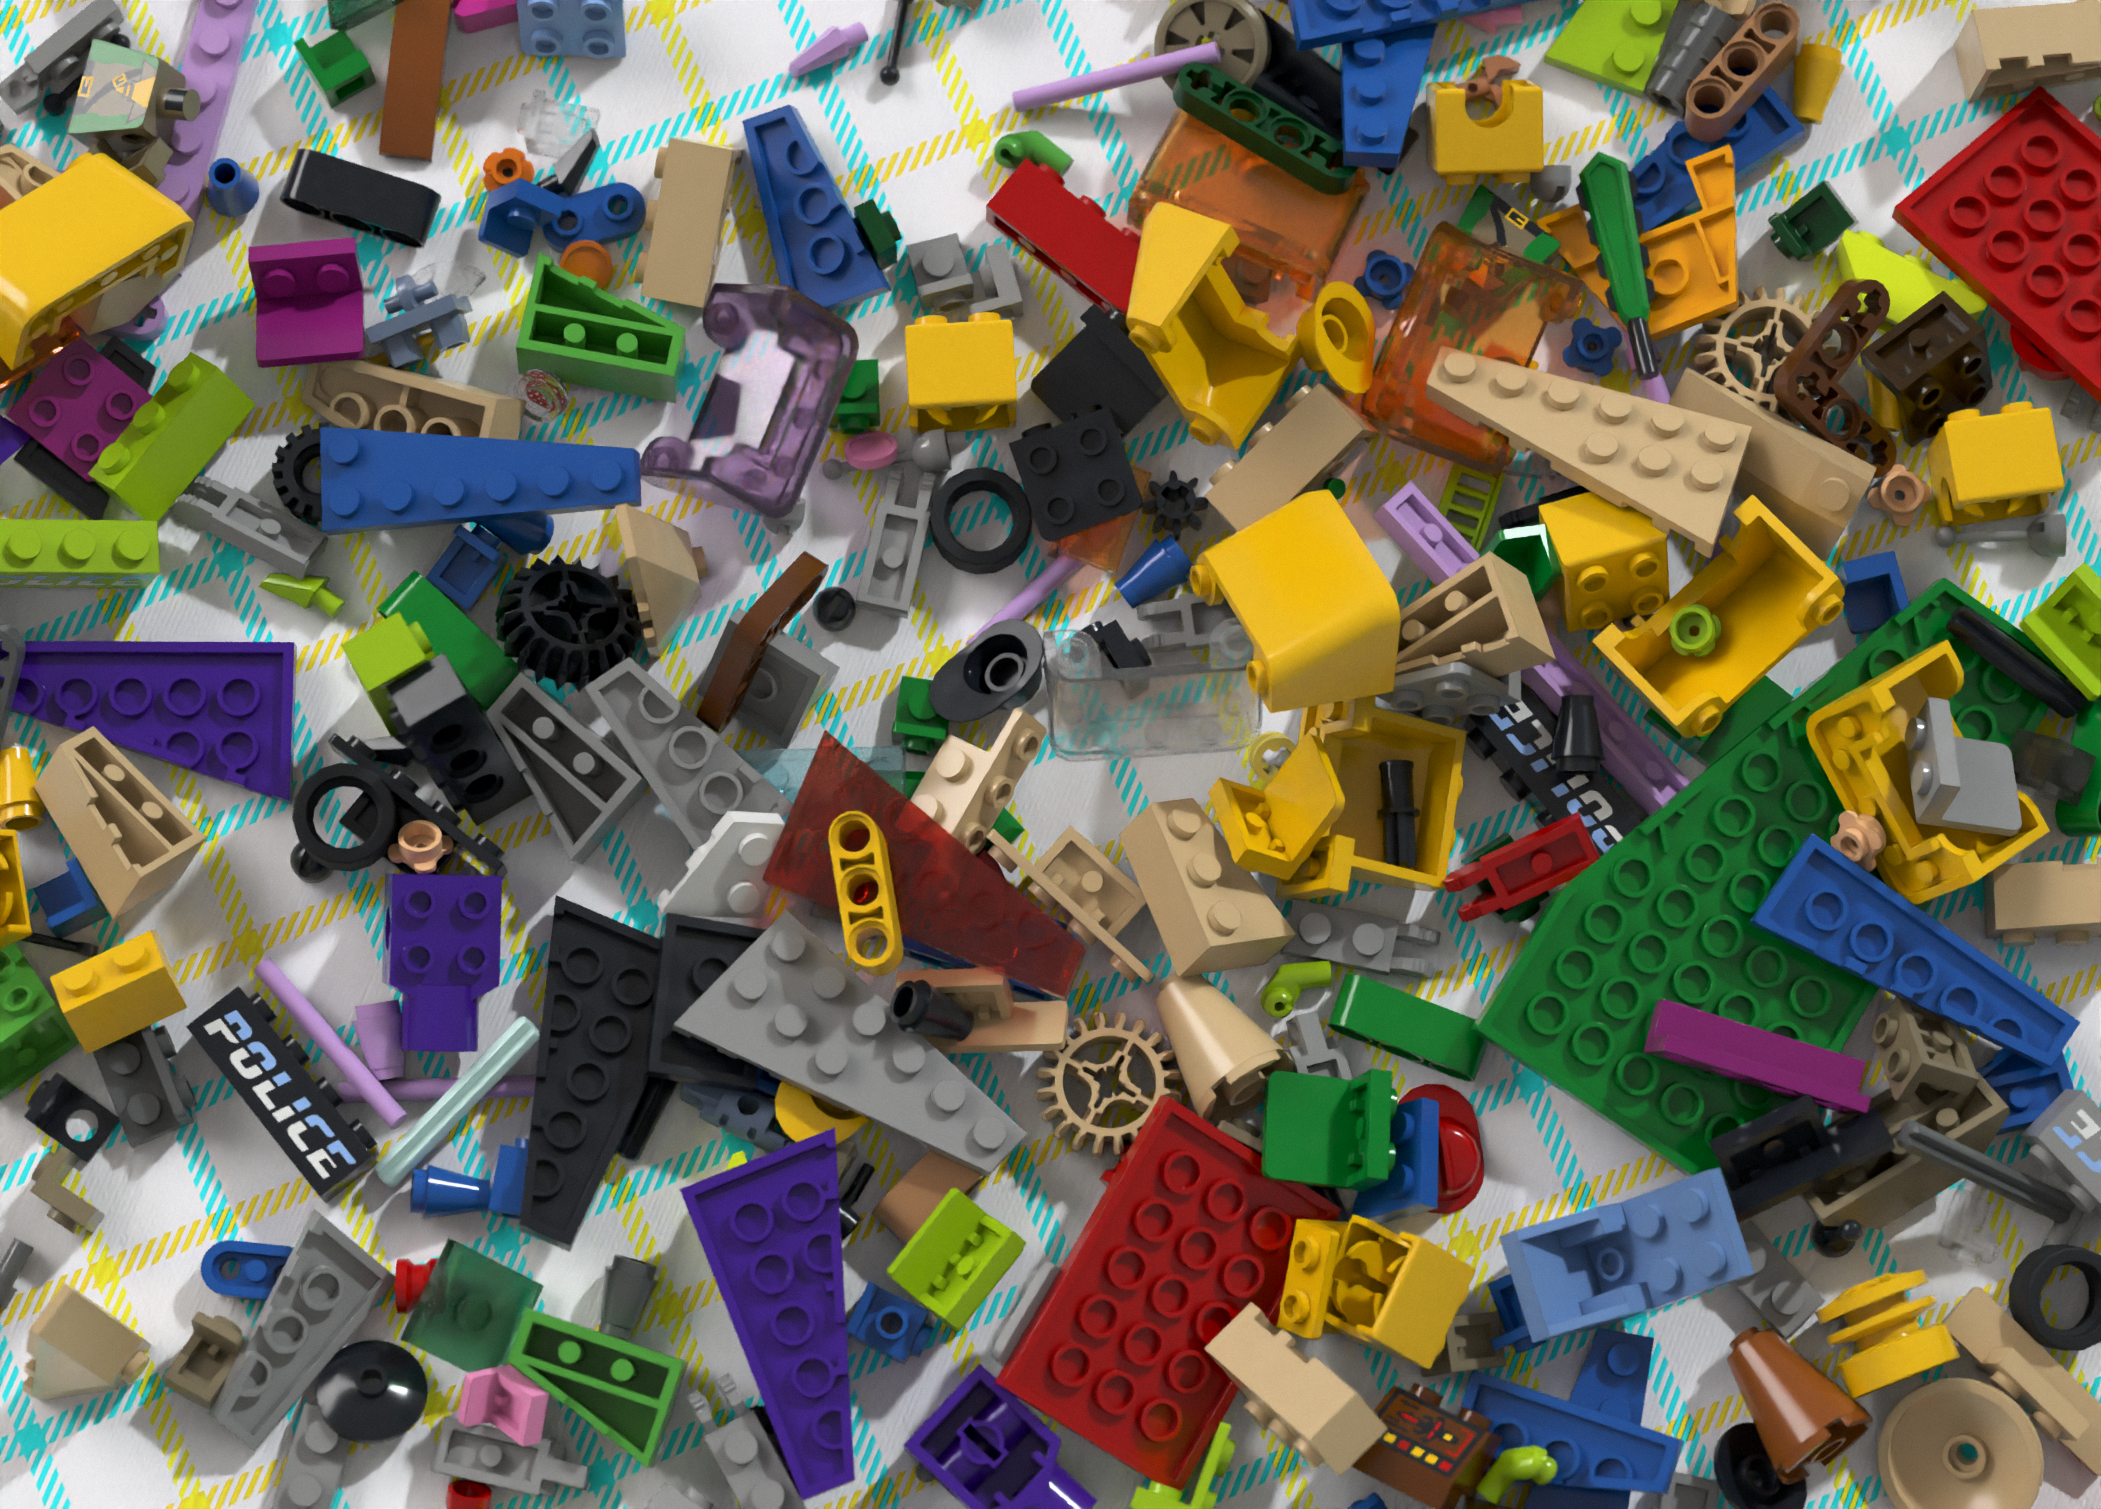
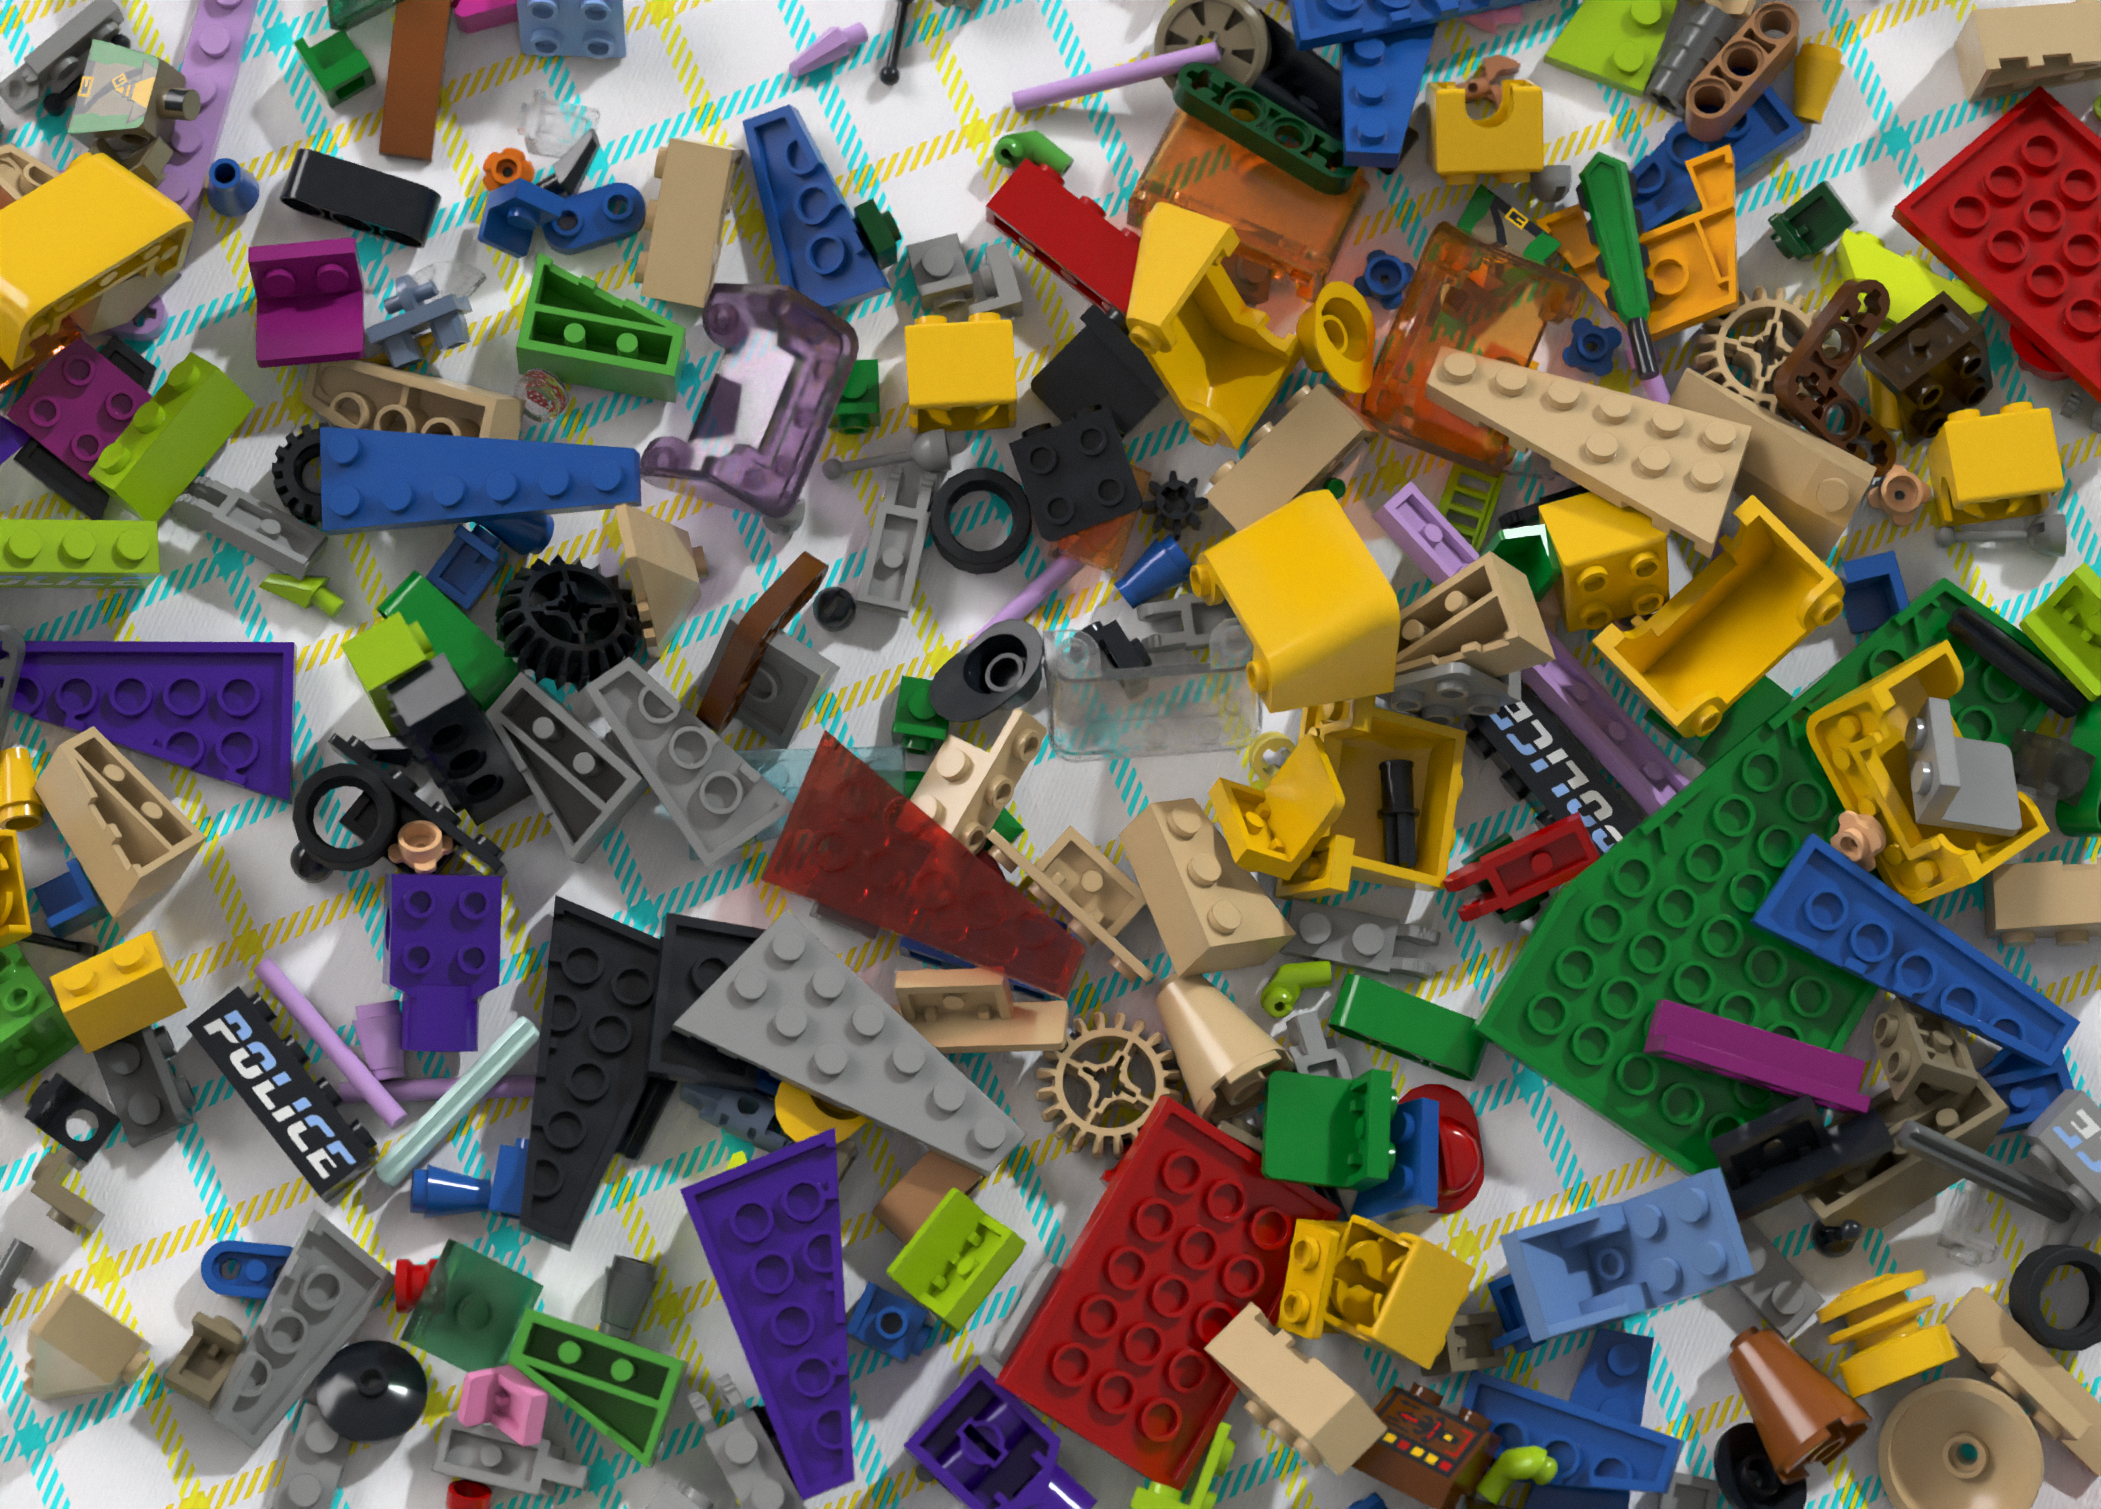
orange piece [559,240,613,289] -> none
white wing [657,811,785,919] -> none
yellow beam [829,811,903,976] -> none
black hand [839,1163,875,1241] -> none
bright pink piece [844,431,898,470] -> none
black cone [890,980,974,1042] -> none
black cone [1551,695,1605,775] -> none
lime plate [1668,604,1722,657] -> none

